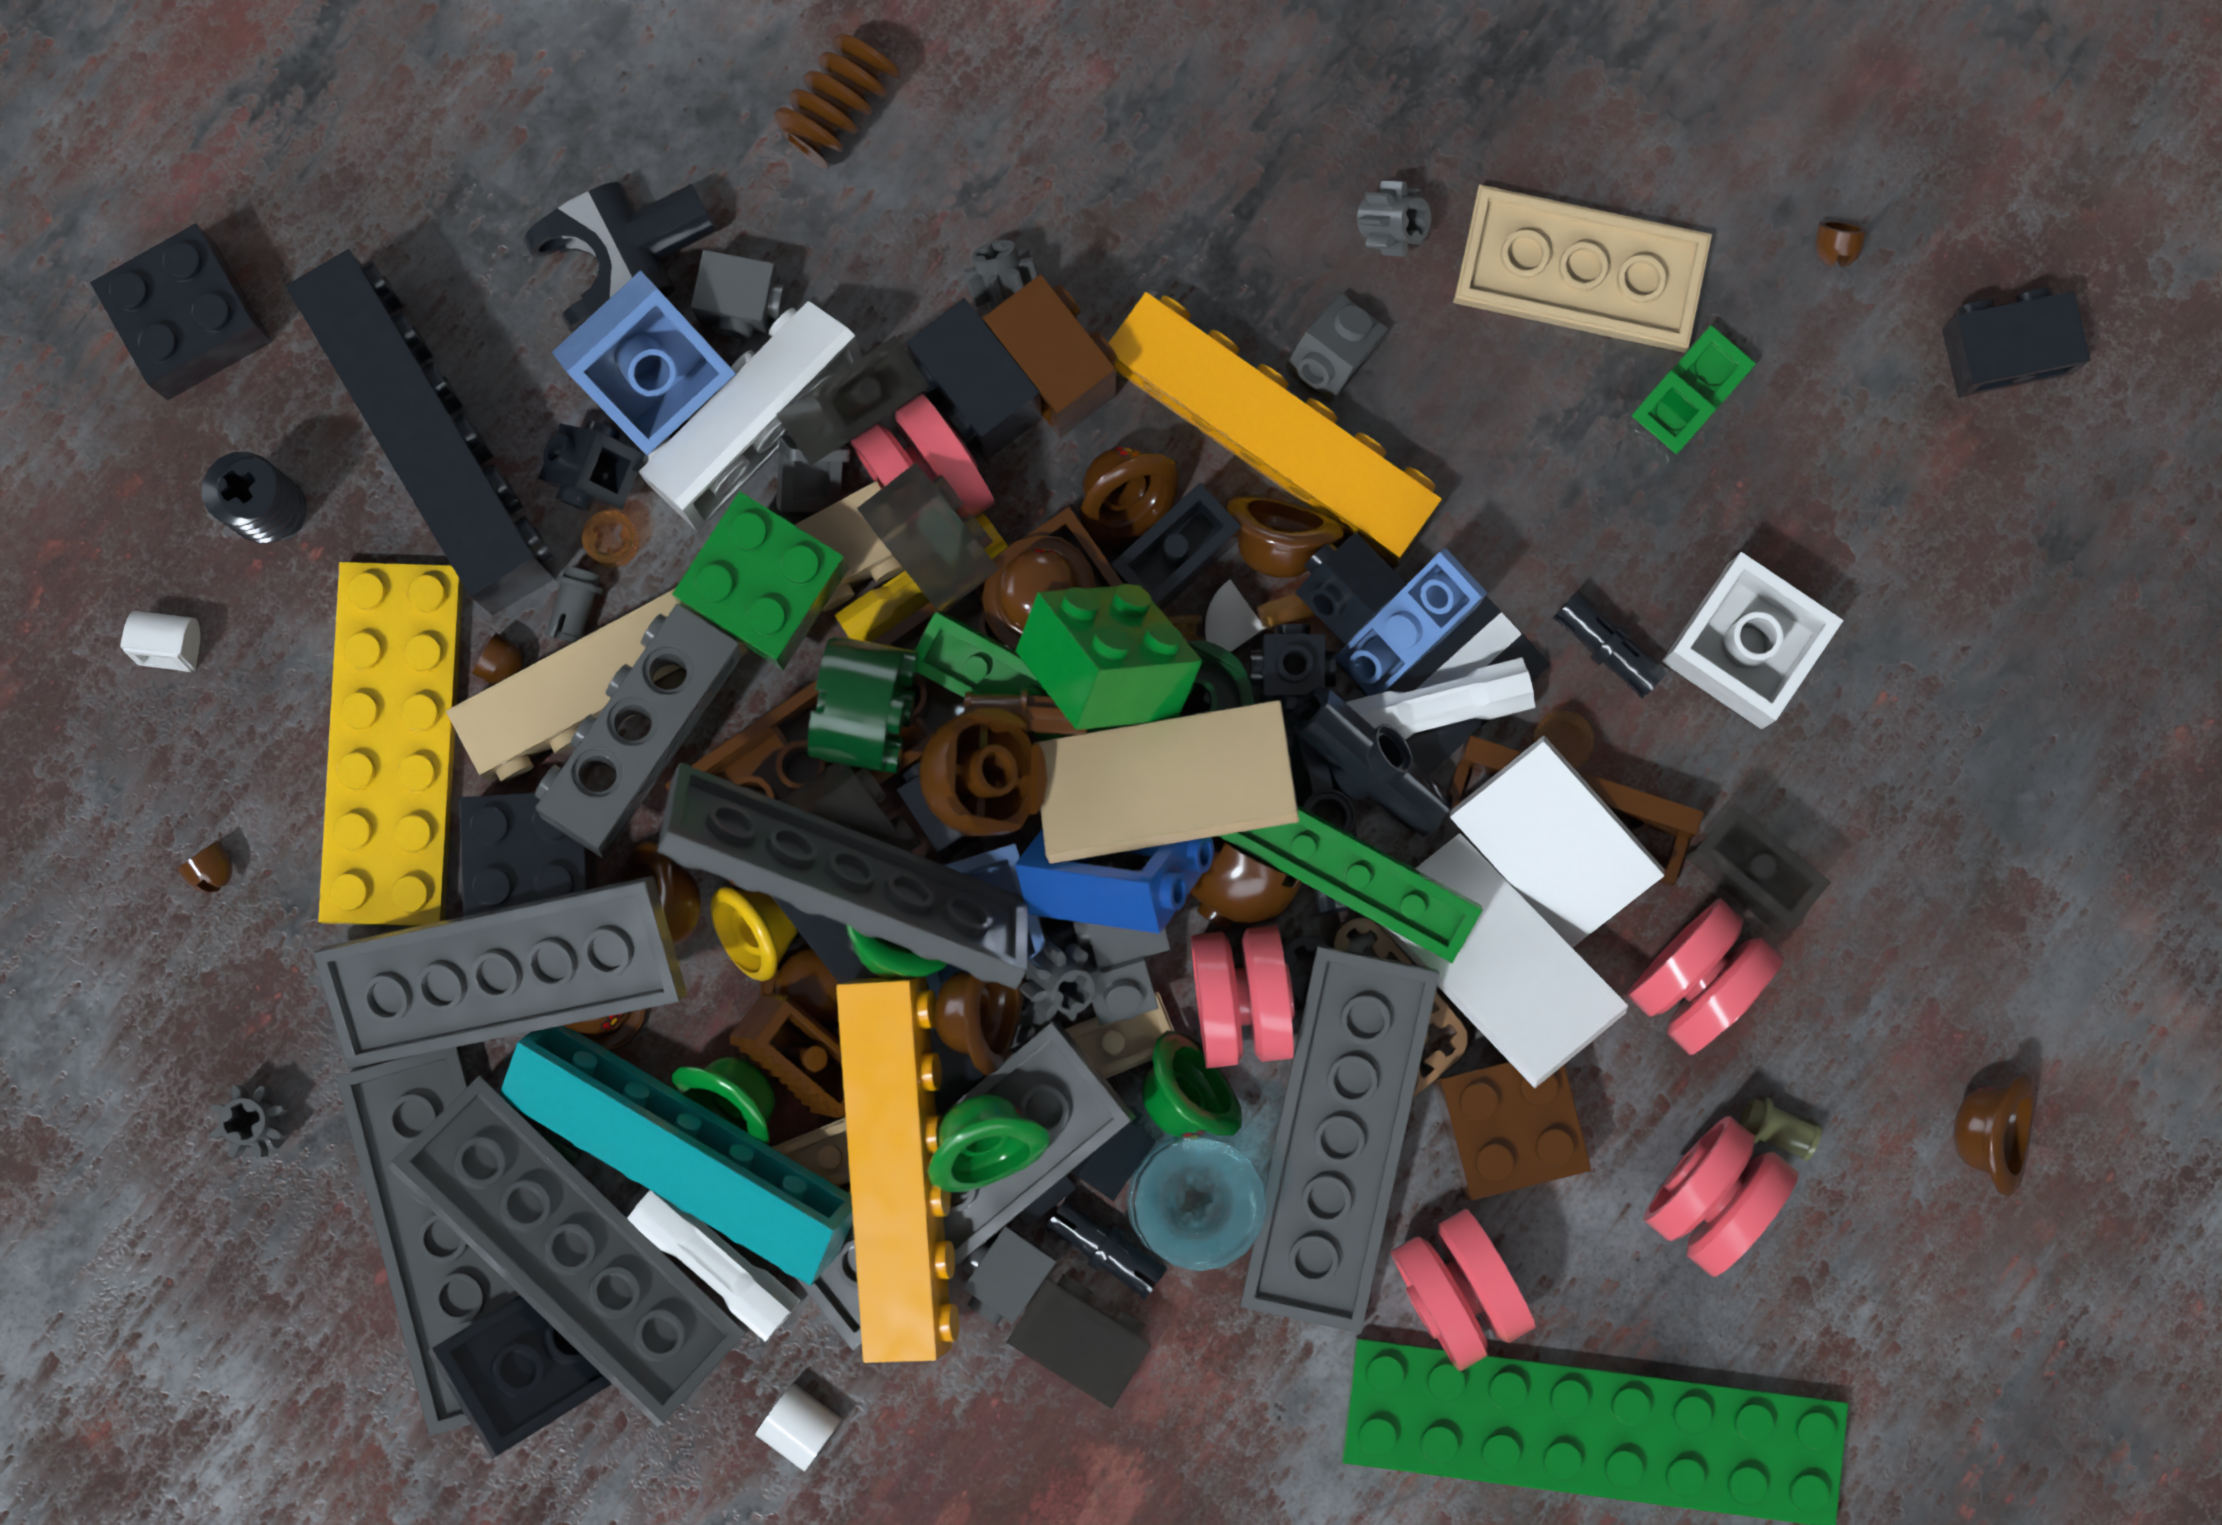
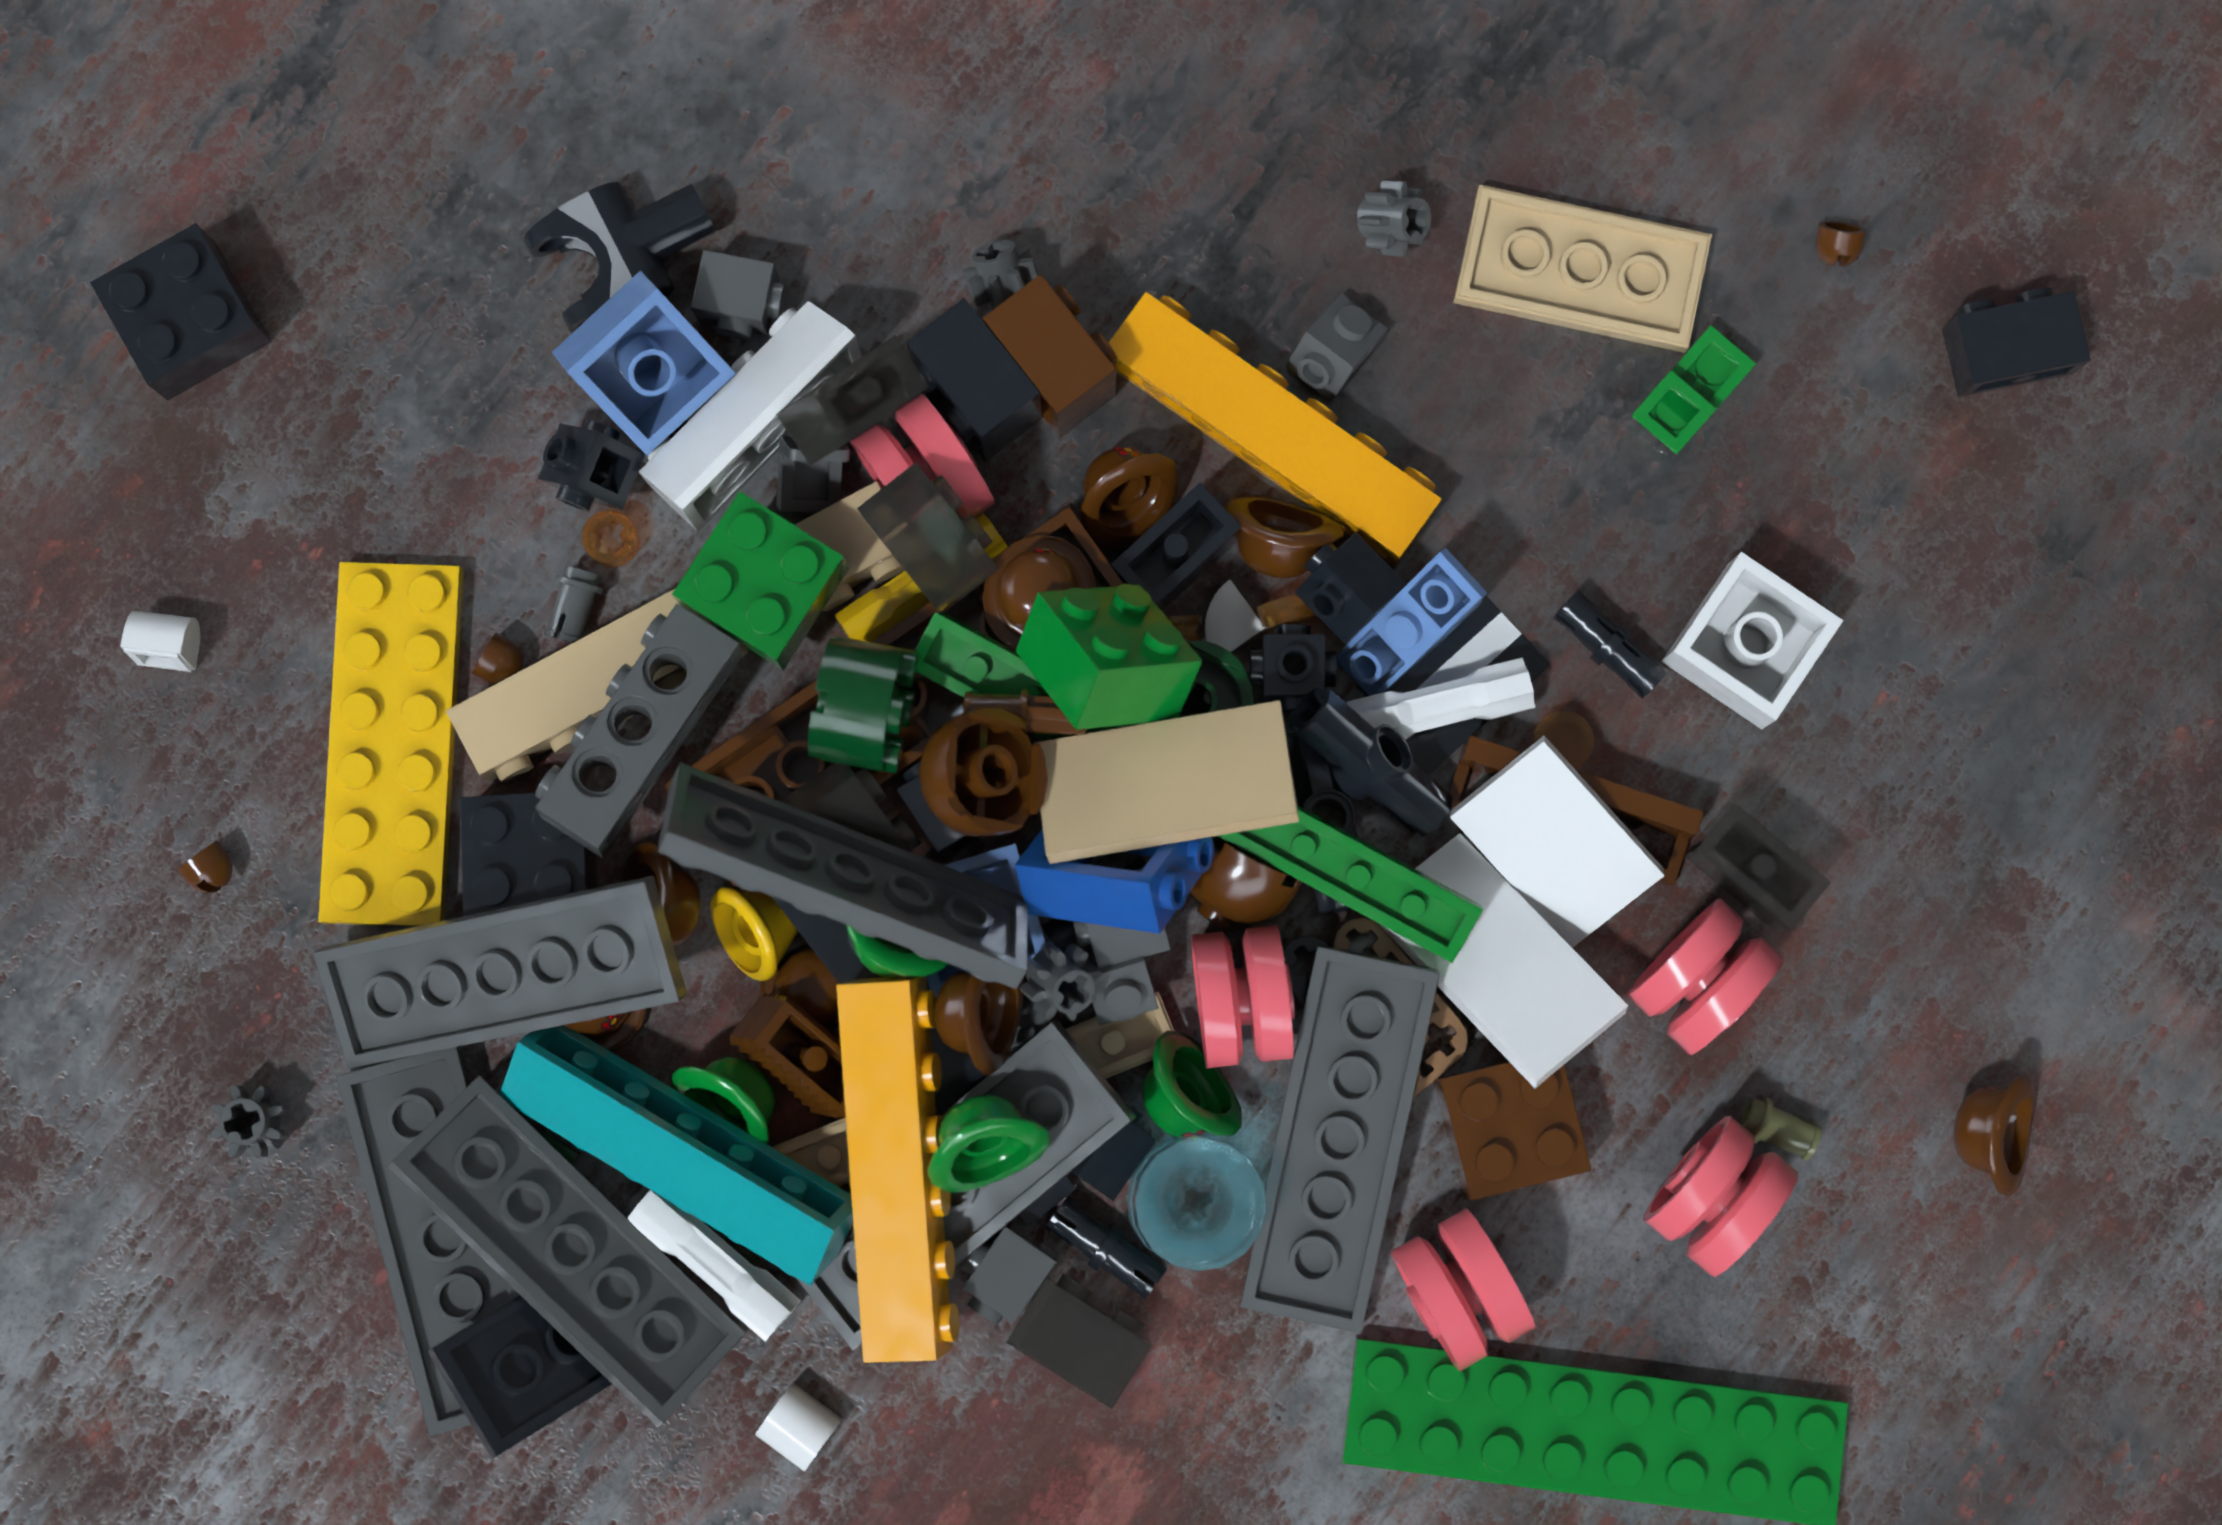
black piece [202,452,307,544] -> none
black brick [285,249,554,616] -> none
reddish brown piece [774,33,901,169] -> none

